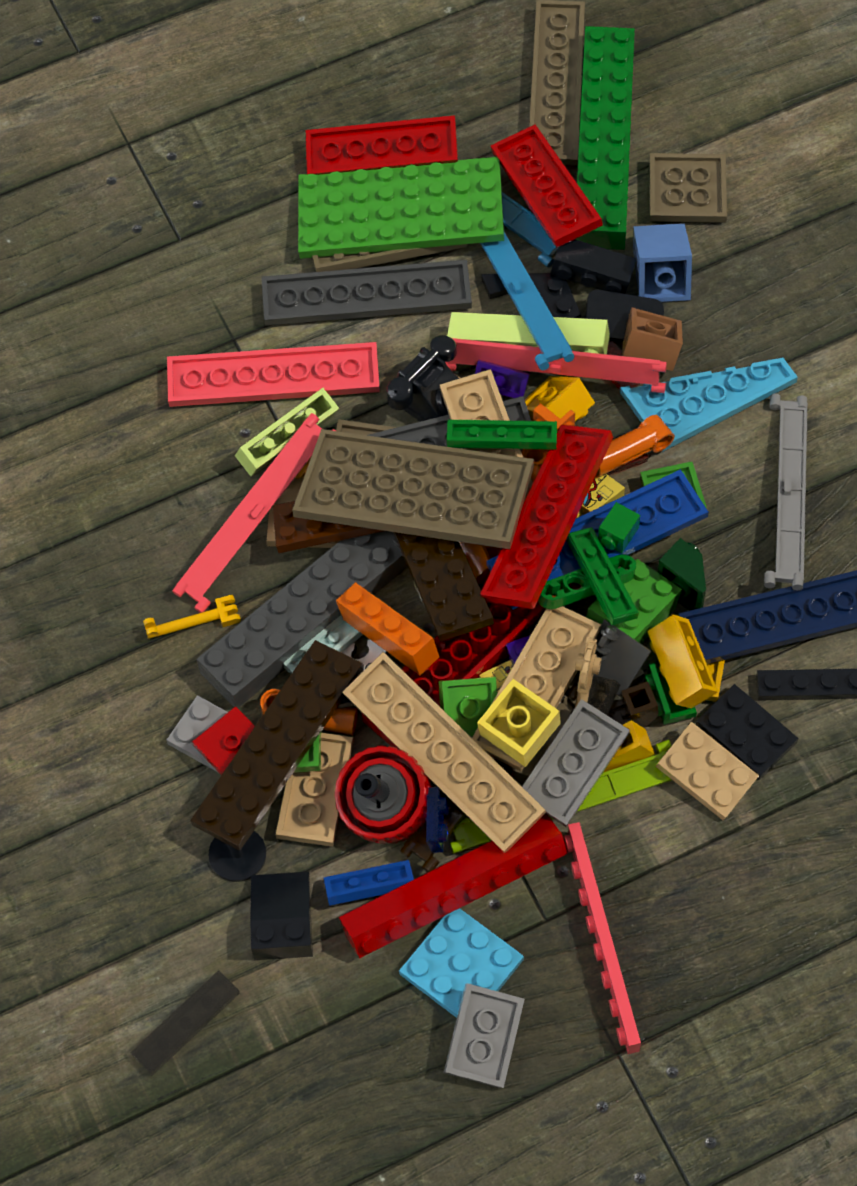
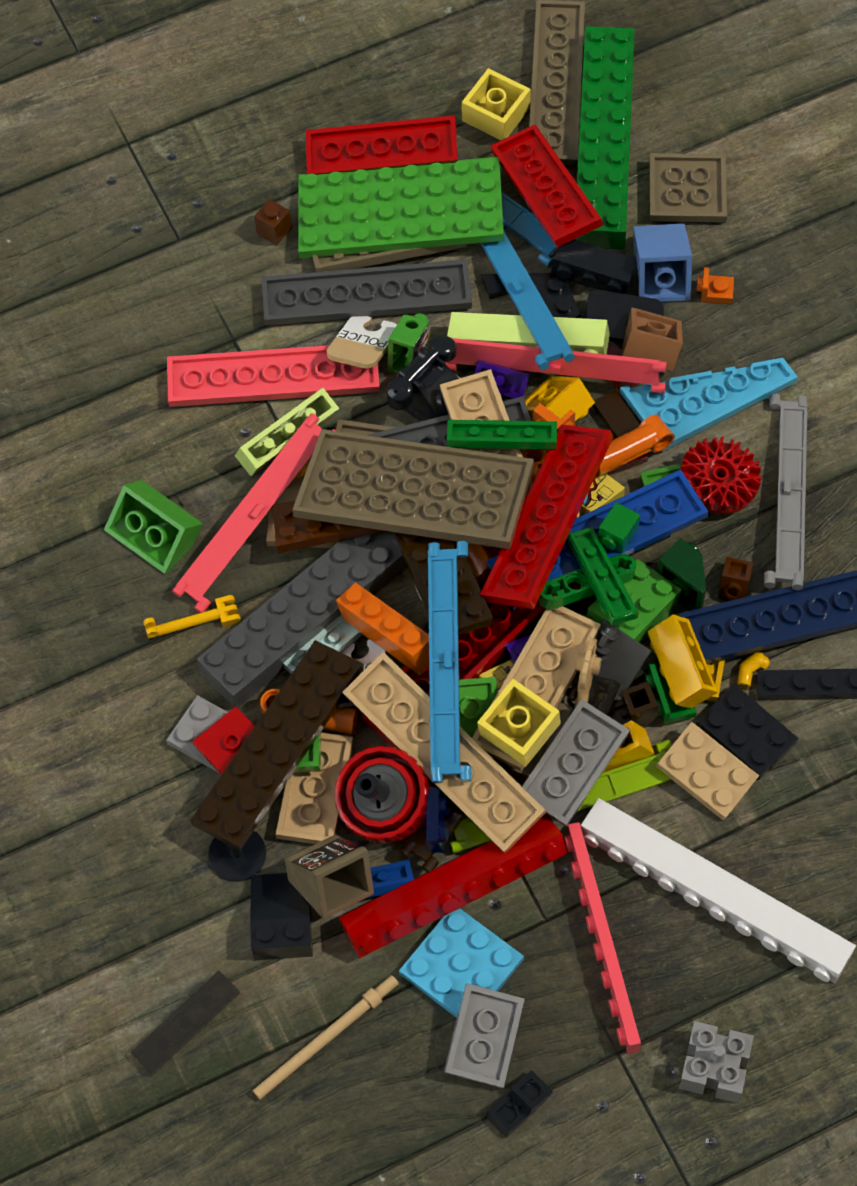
none -> bright green slope [104,480,203,574]
none -> tan bar [252,975,399,1100]
none -> reddish brown brick [254,199,292,246]
none -> dark tan slope [285,835,374,919]
none -> piece [327,316,397,369]
none -> bright green torso [387,313,429,375]
none -> dark azure piece [428,541,472,783]
none -> light yellow brick [462,68,531,140]
none -> black slope [485,1070,553,1138]
none -> white brick [581,798,856,984]
none -> dark brown tile [592,390,640,439]
none -> light grey brick [679,1021,754,1103]
none -> red wheel [680,437,762,514]
none -> orange bracket [697,267,734,304]
none -> reddish brown bracket [718,557,754,600]
none -> yellow arm [737,652,770,689]

